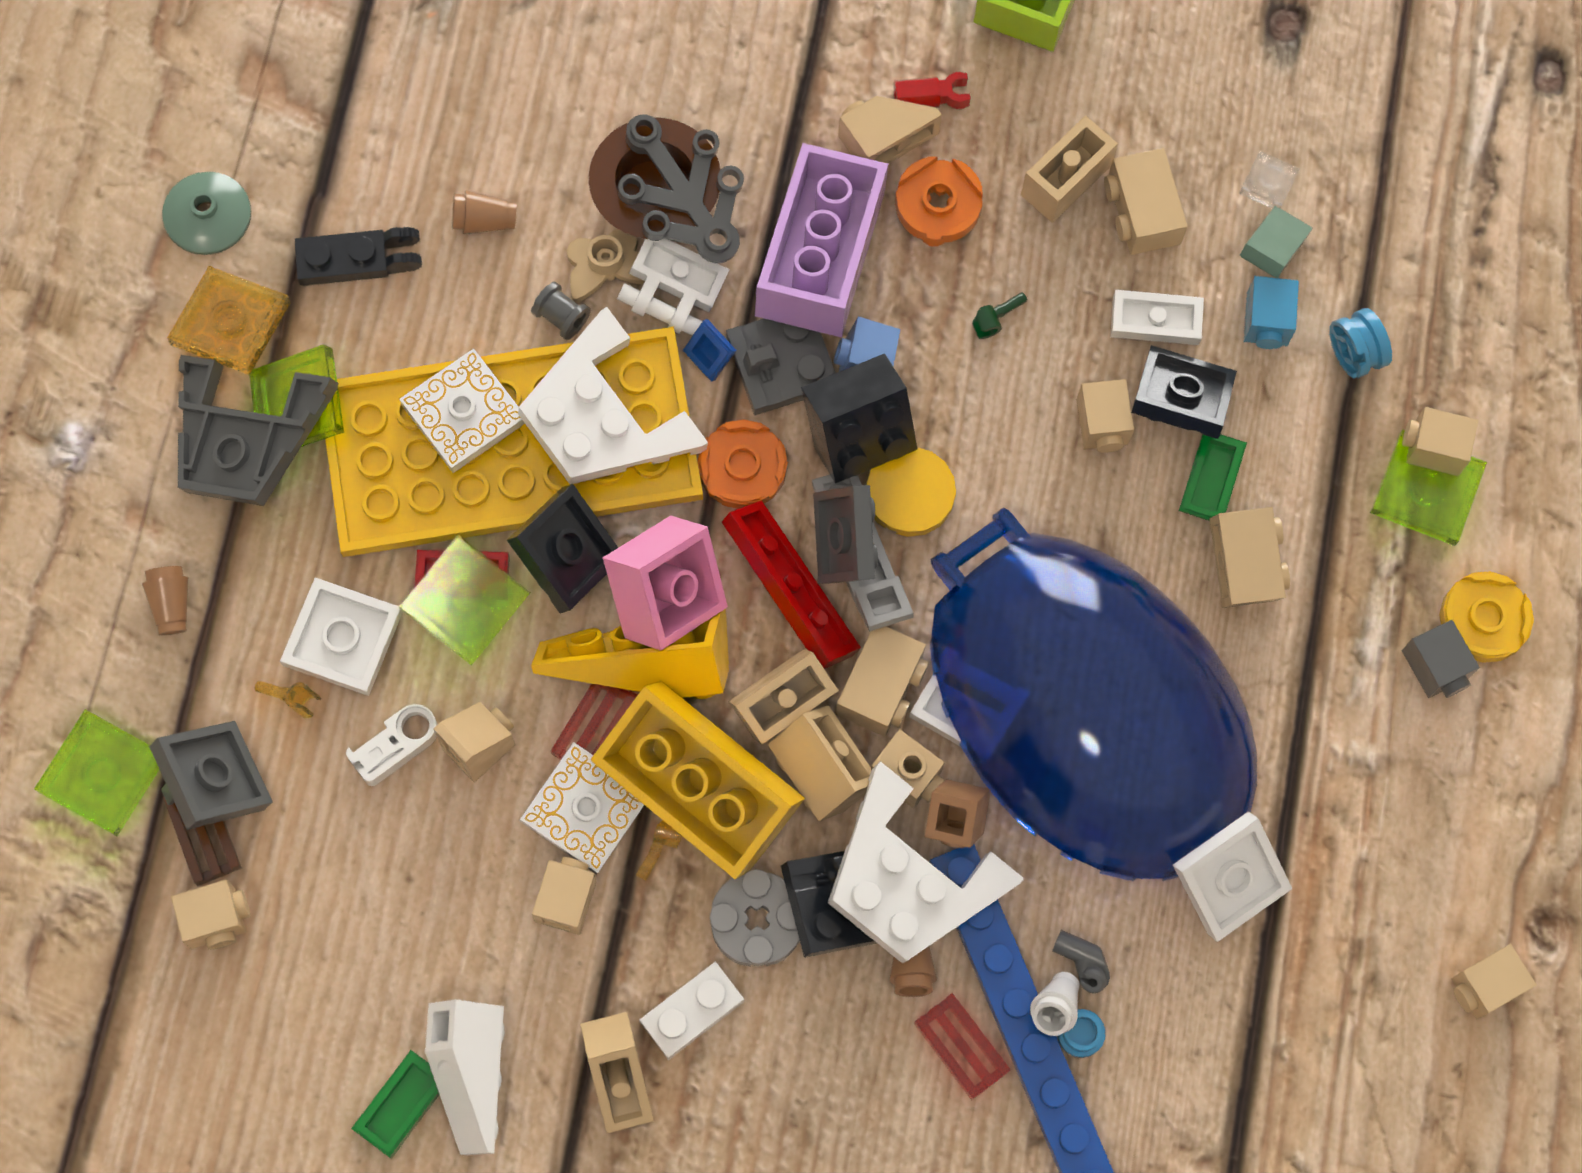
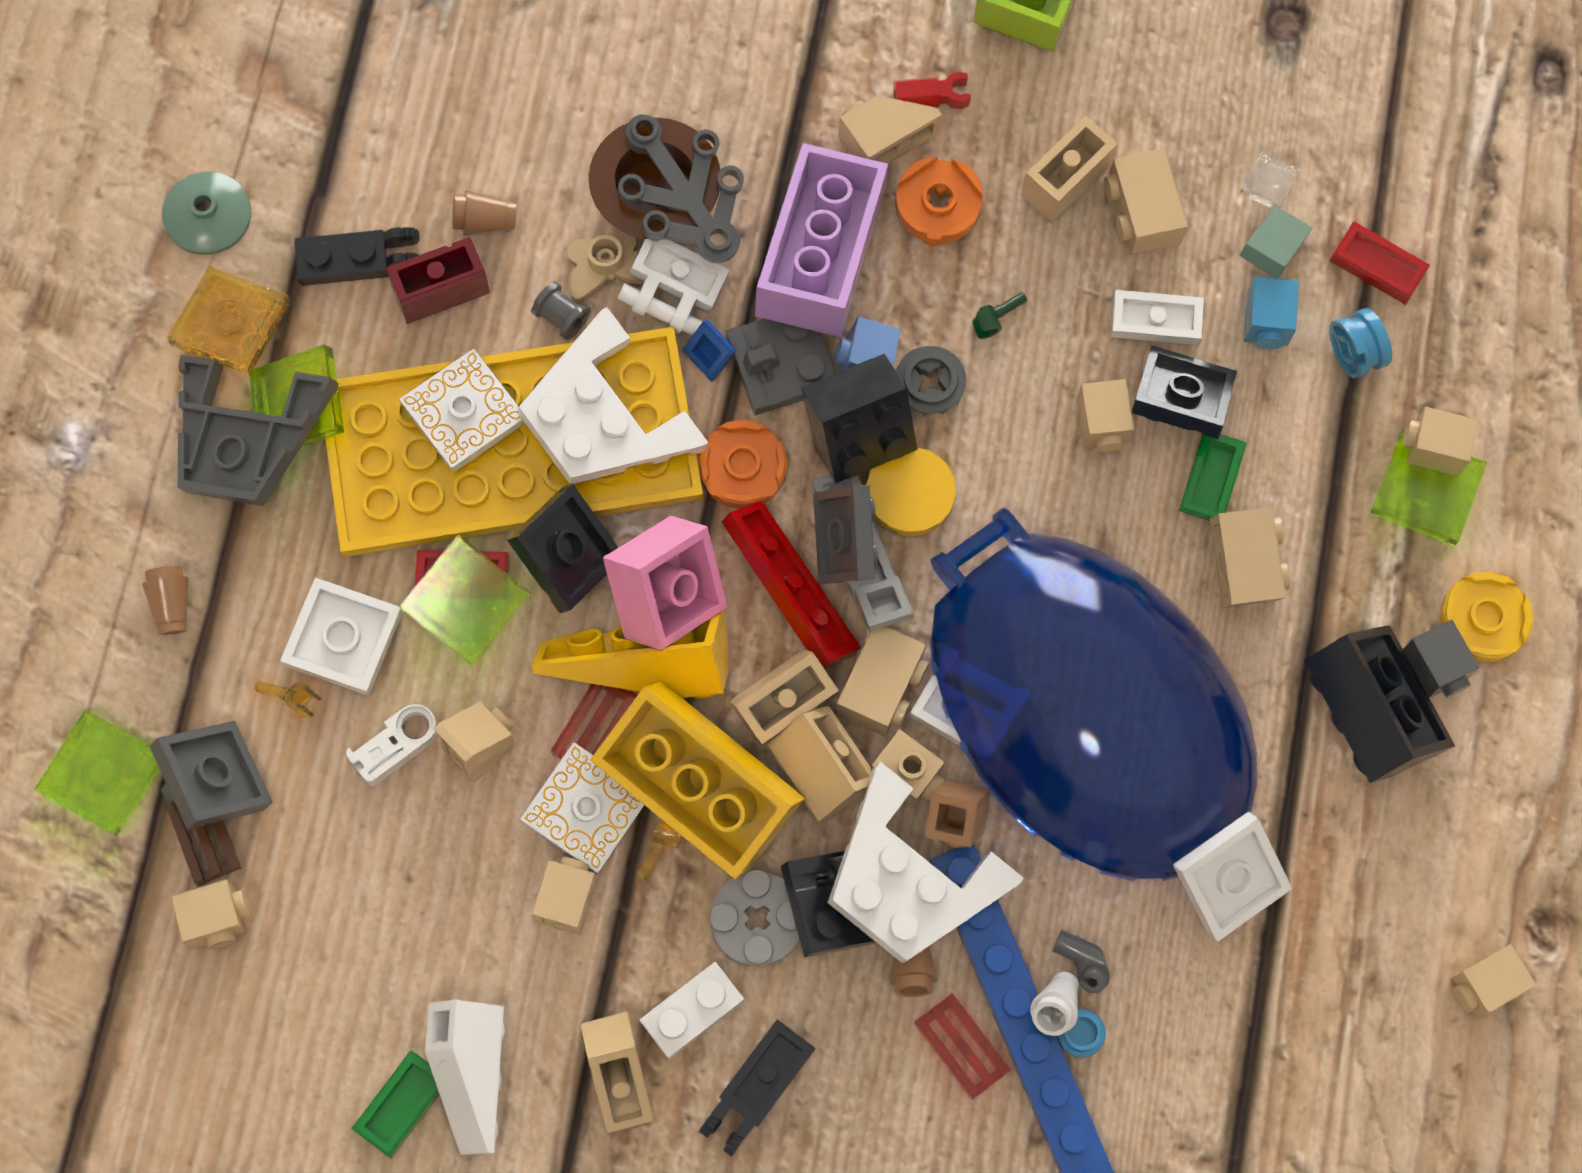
none -> dark red brick [386,237,490,324]
none -> black hinge [699,1019,816,1157]
none -> dark grey gear [896,346,966,416]
none -> black slope [1304,625,1455,783]
none -> red tile [1329,221,1430,305]

